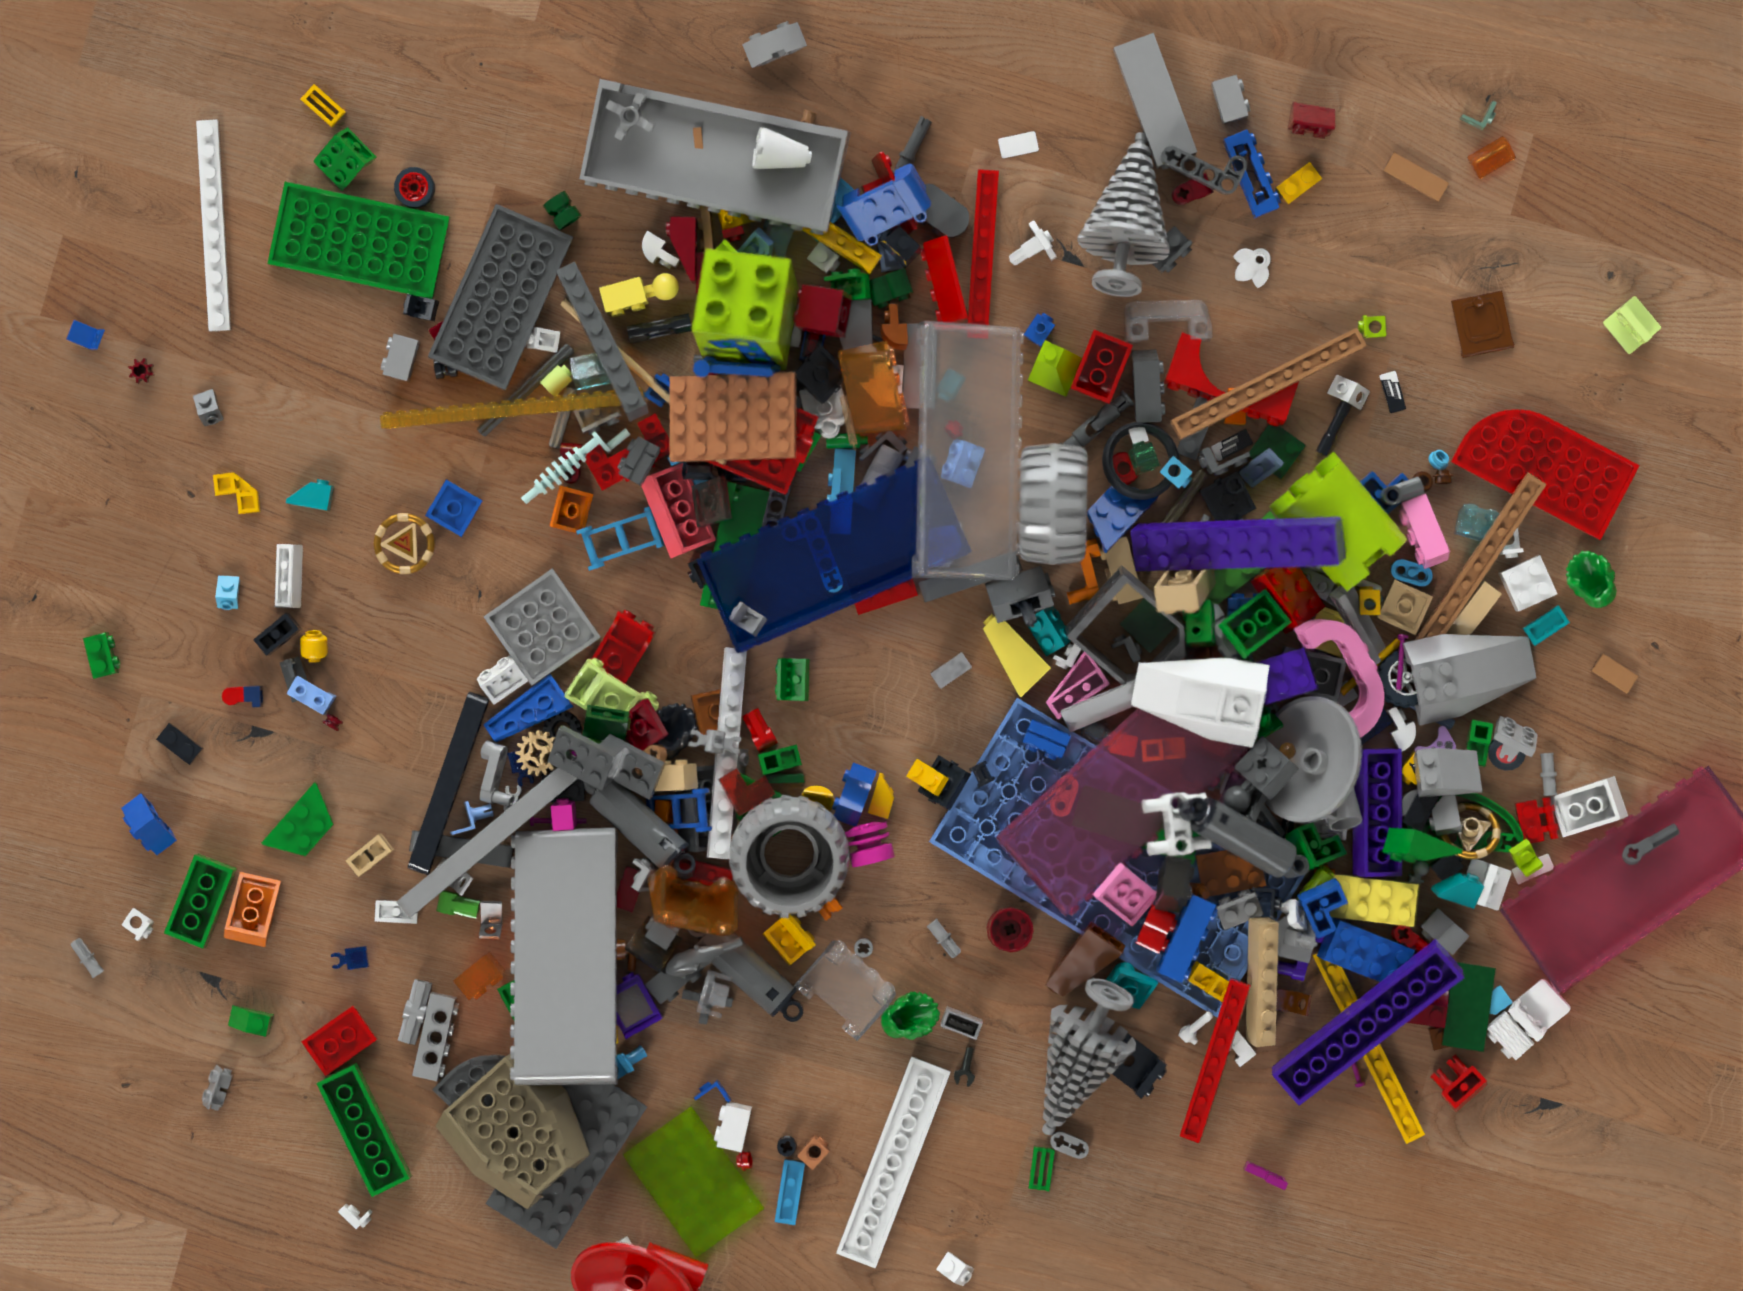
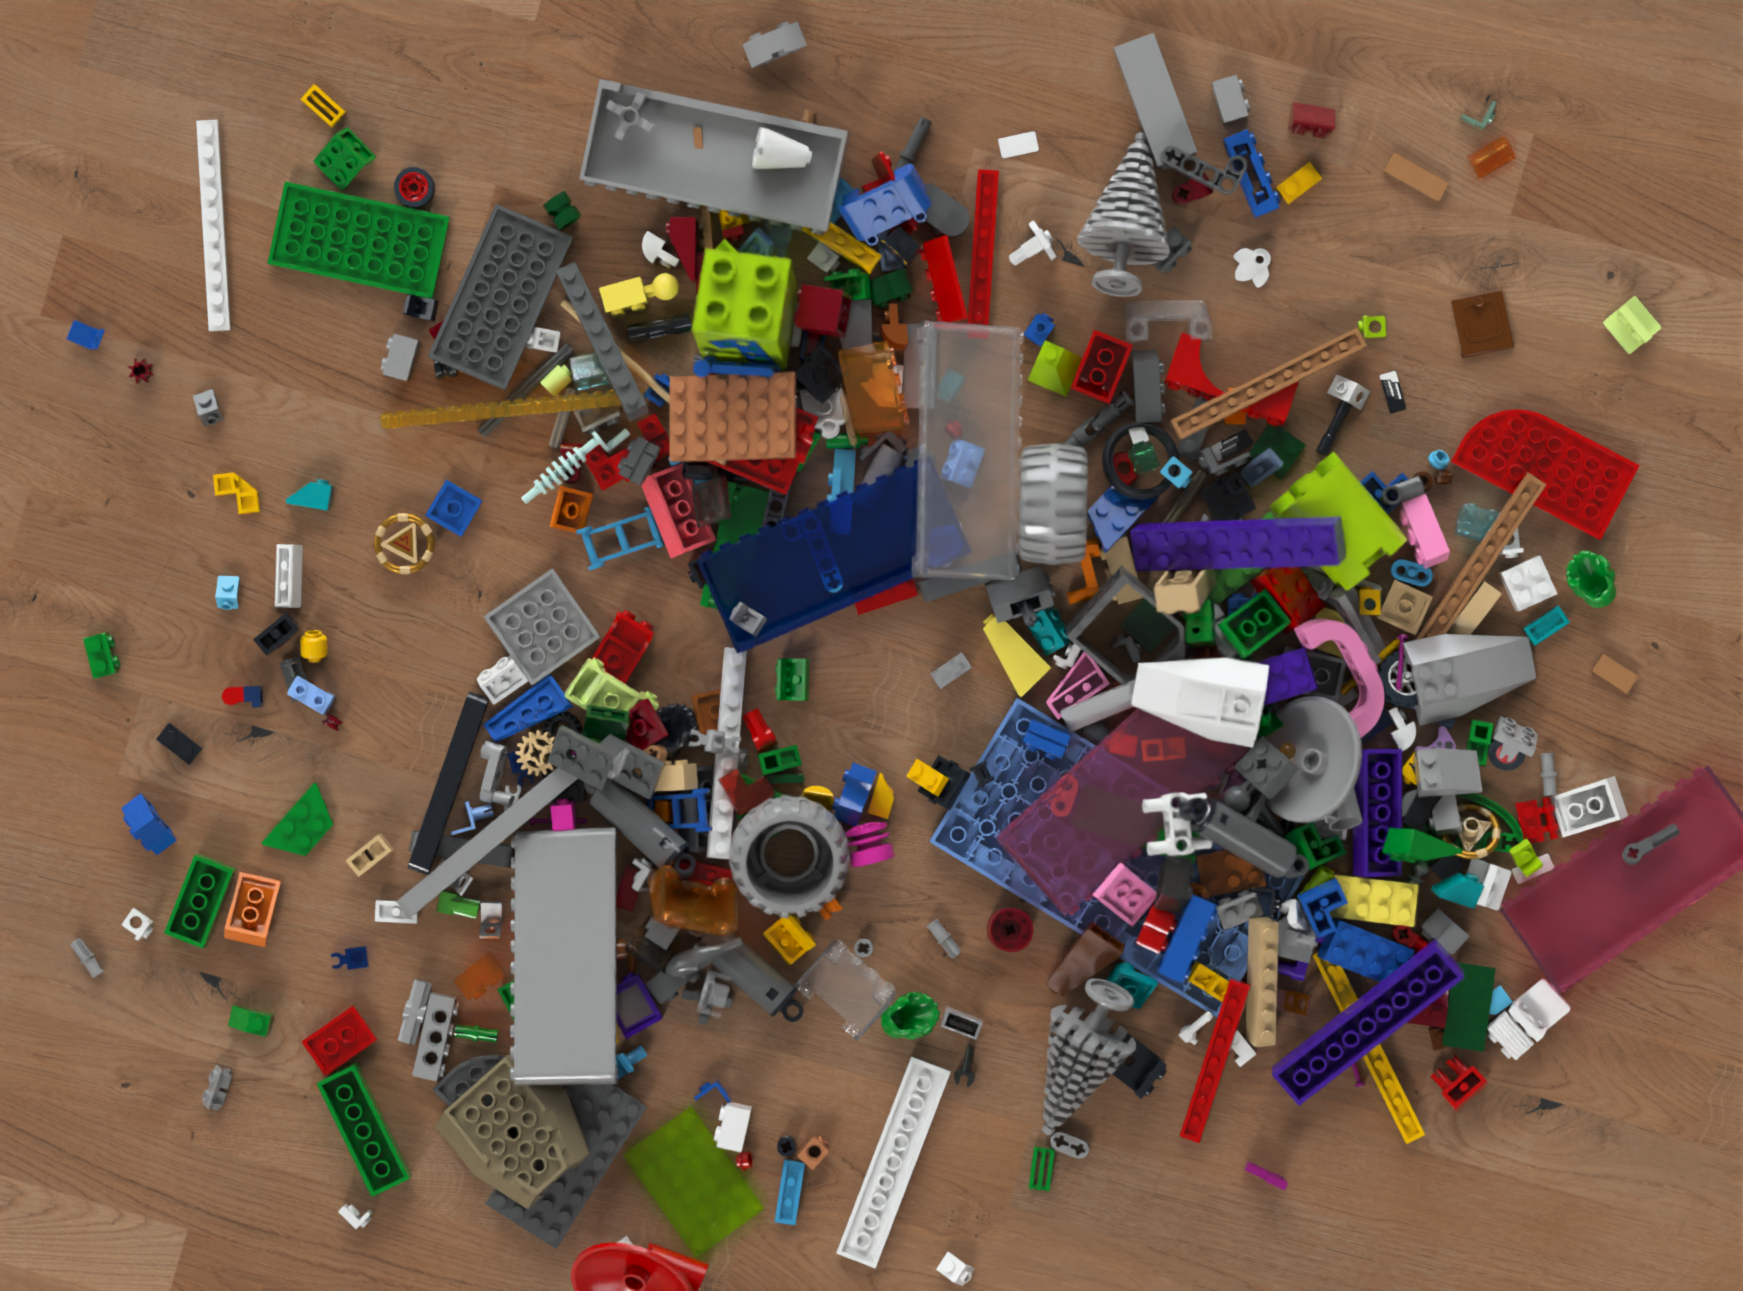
none -> green pin [455,1024,499,1043]

